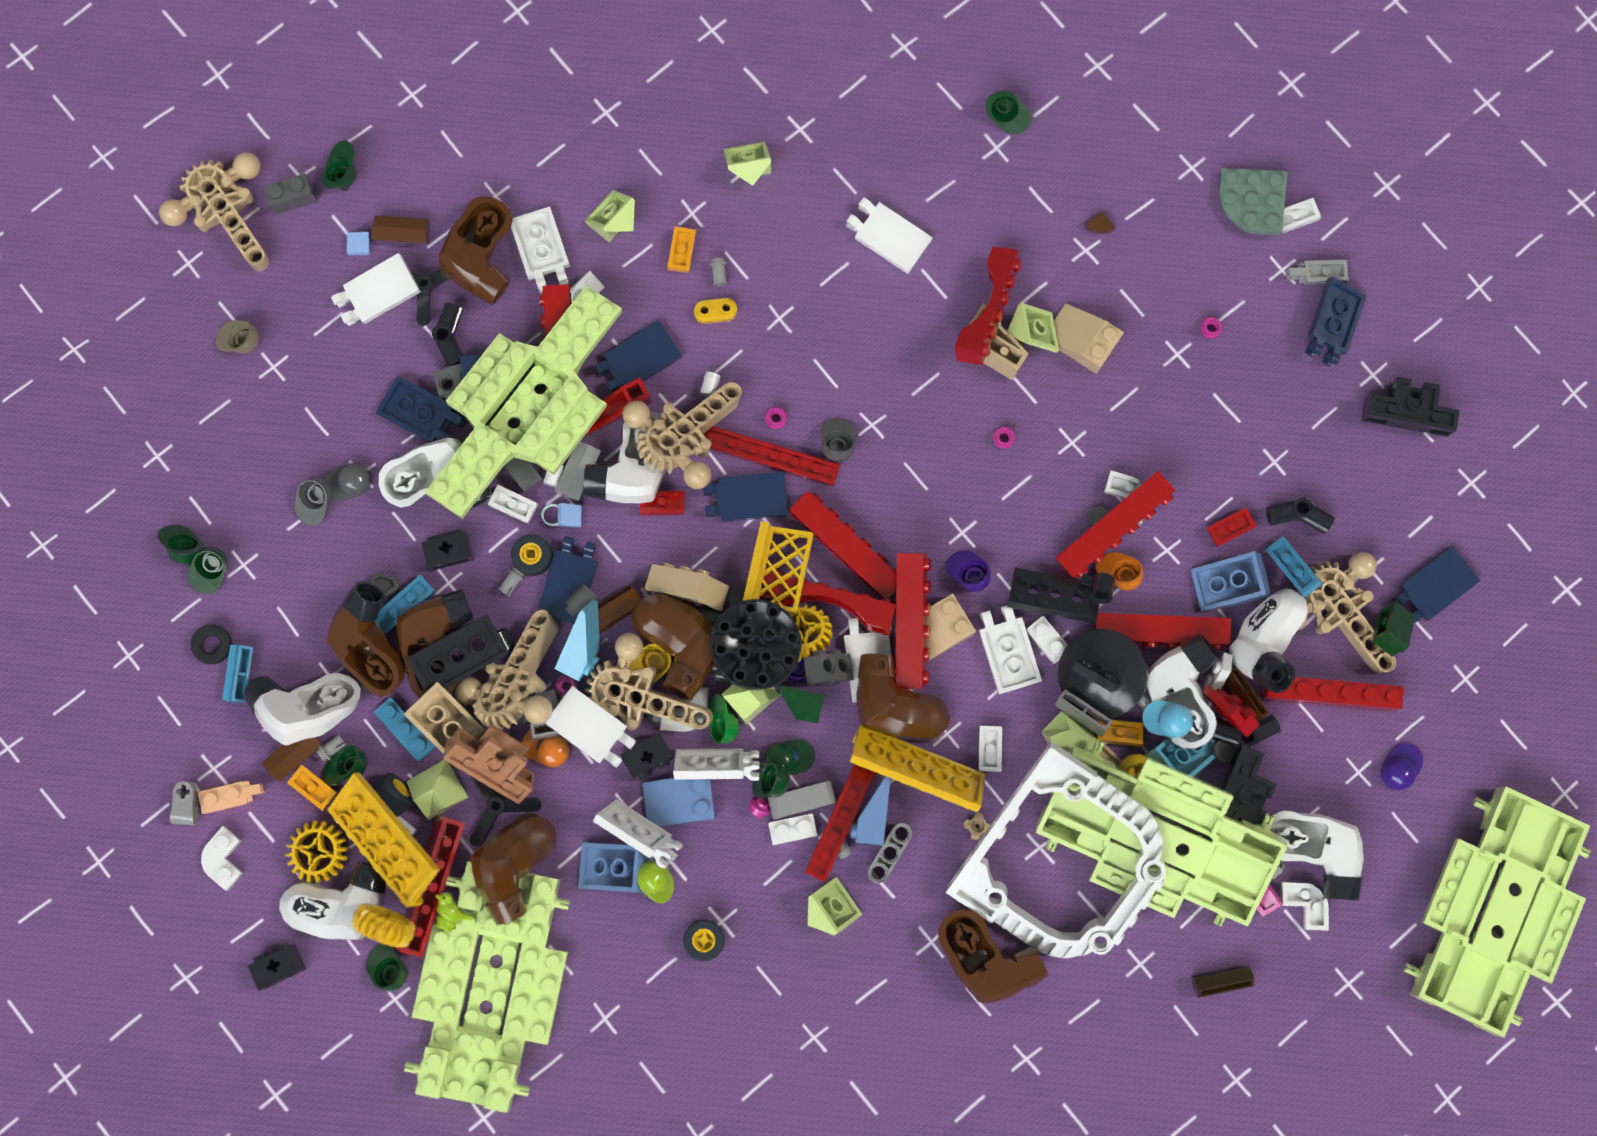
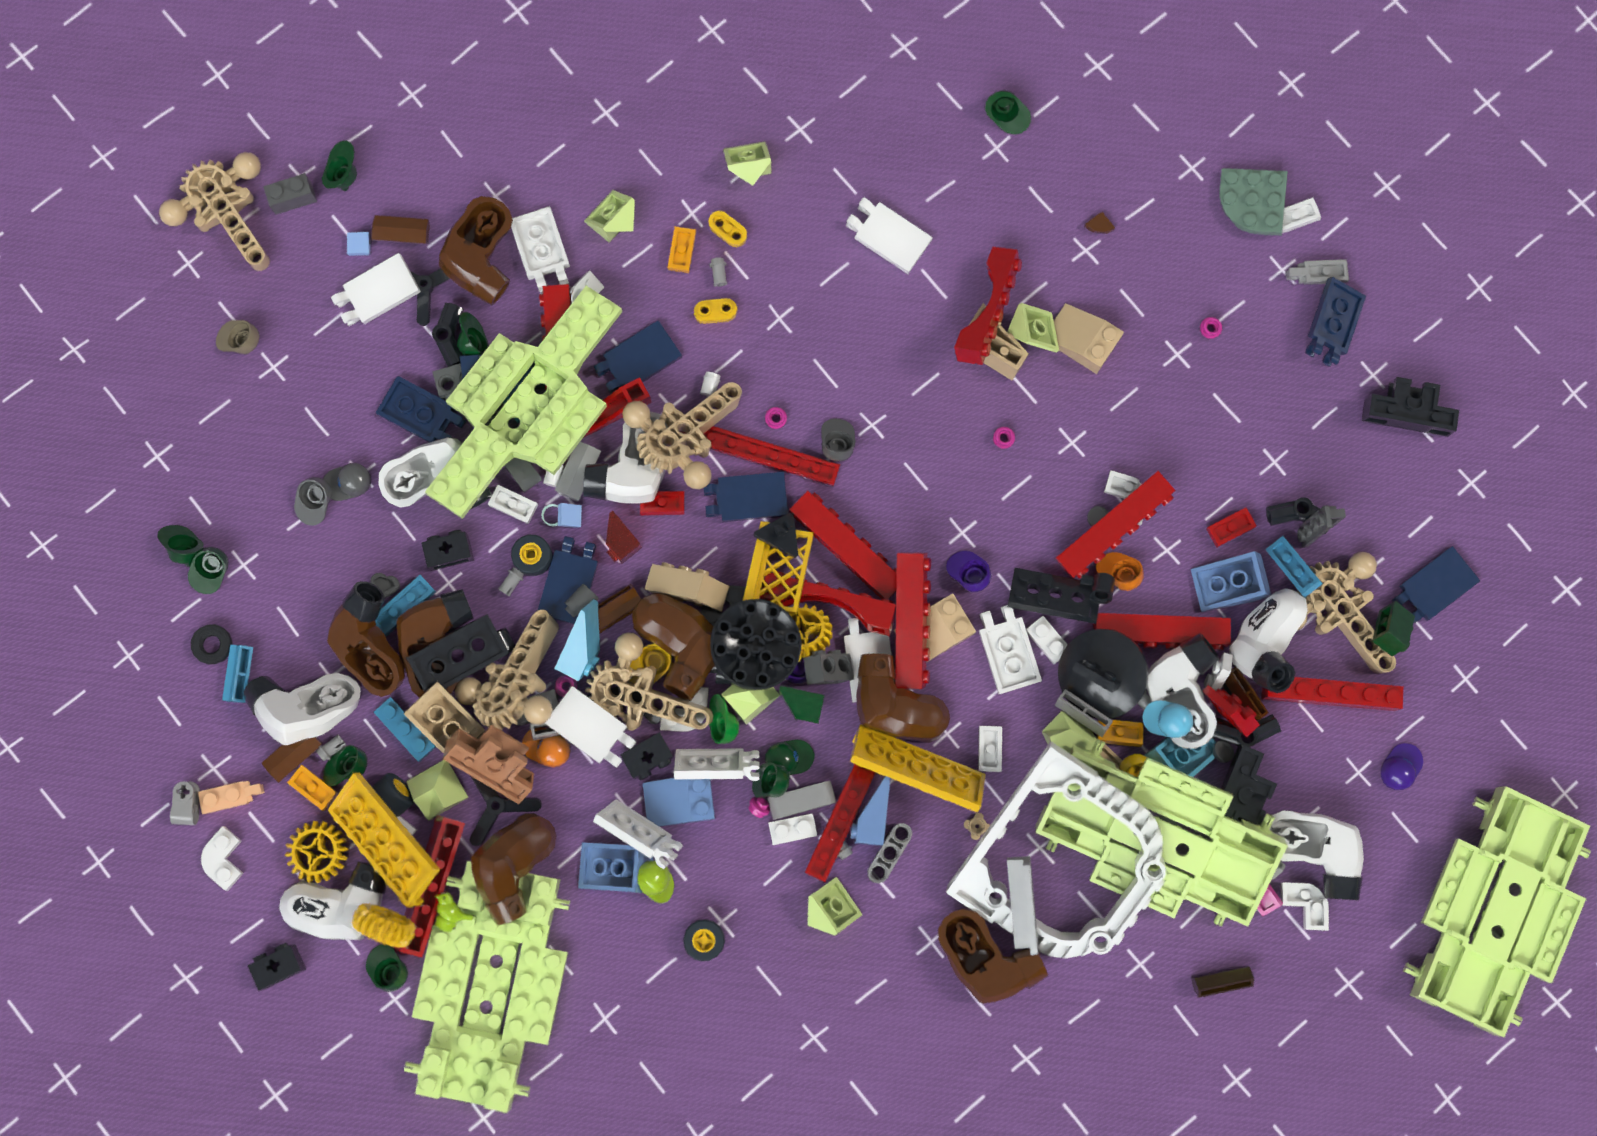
none -> dark green cap [457,312,489,356]
none -> clear red slope [606,511,642,564]
none -> yellow plate [709,211,747,247]
none -> black piece [753,513,798,558]
none -> fence [1007,856,1038,955]
none -> dark grey bracket [1297,505,1346,548]

